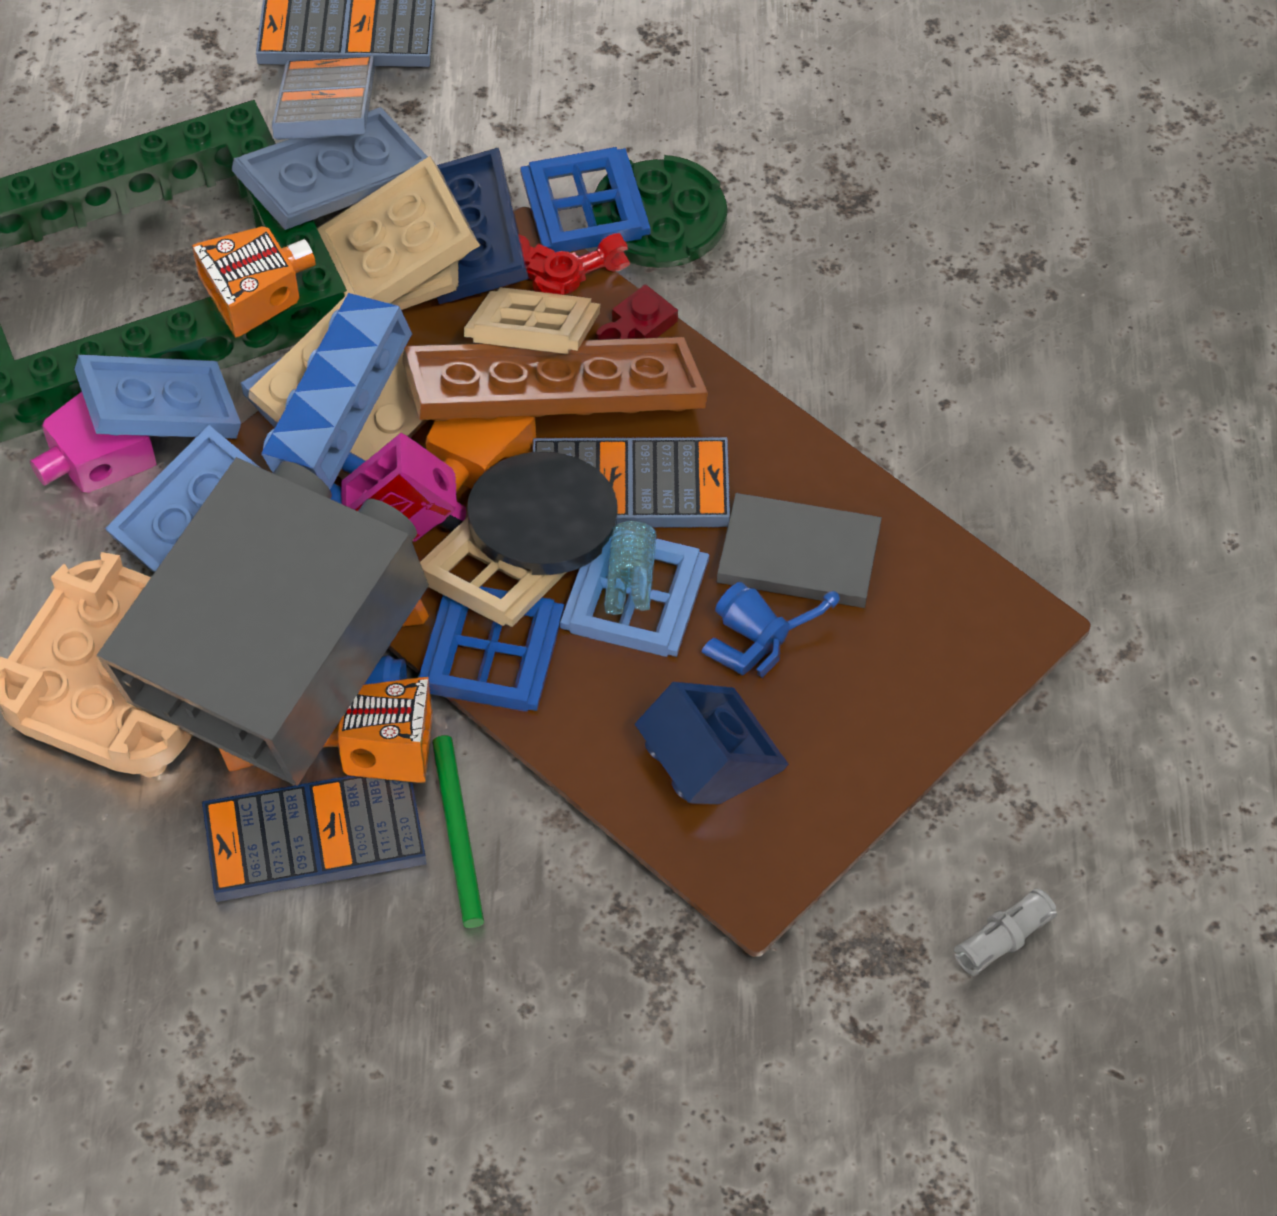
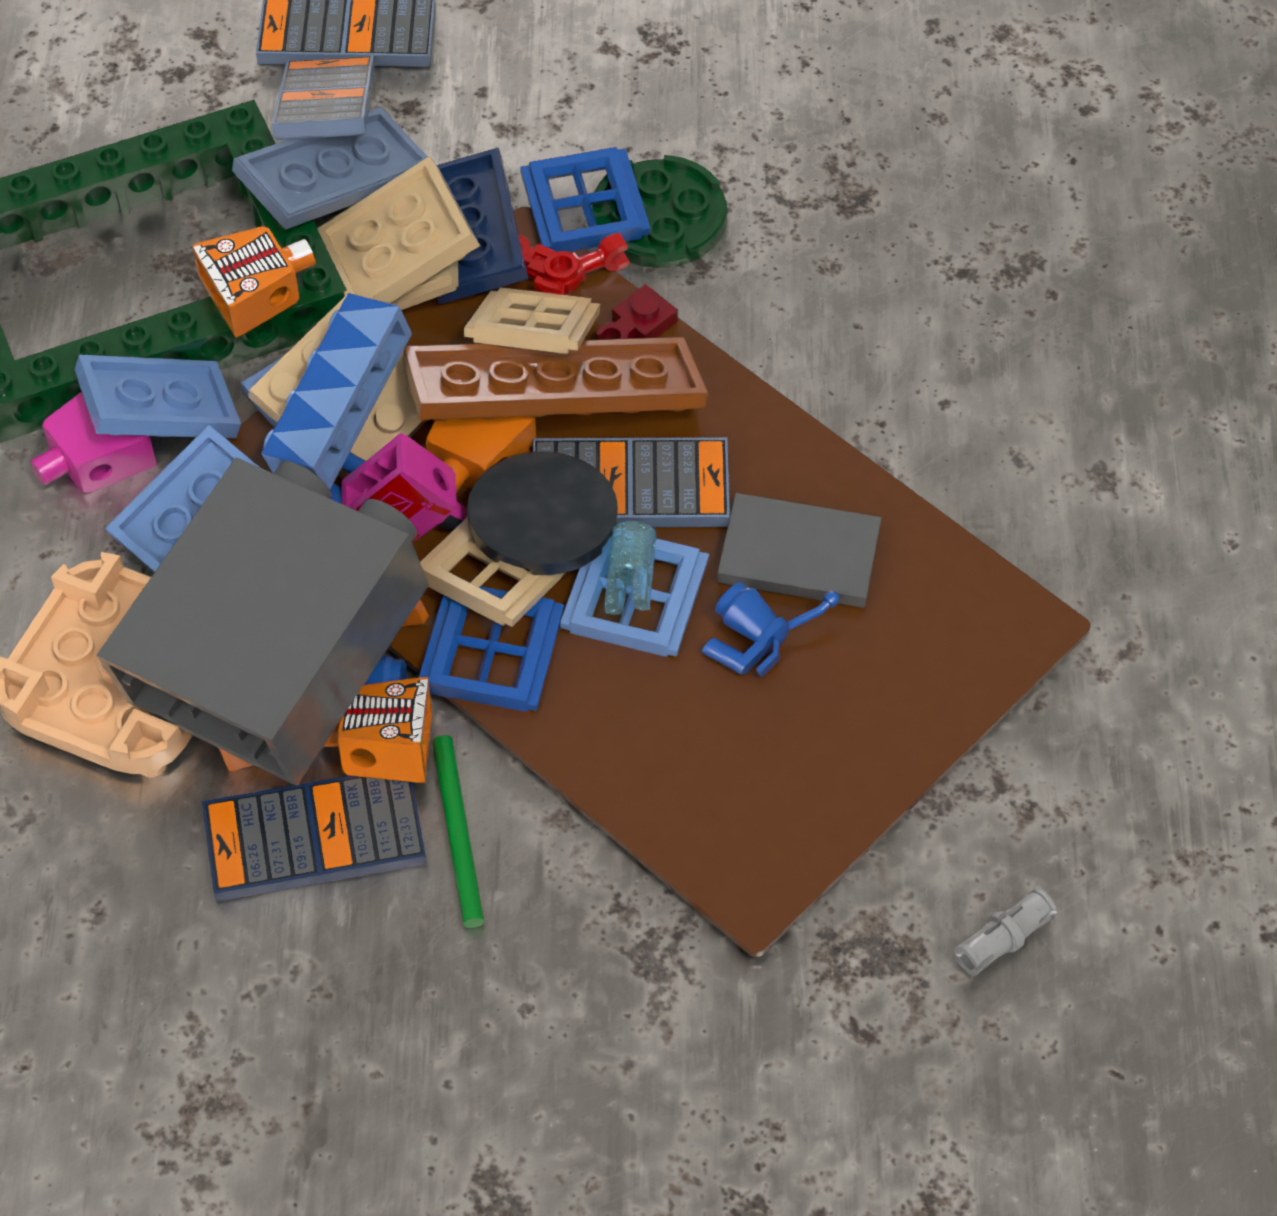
dark blue slope [635,682,789,804] -> none

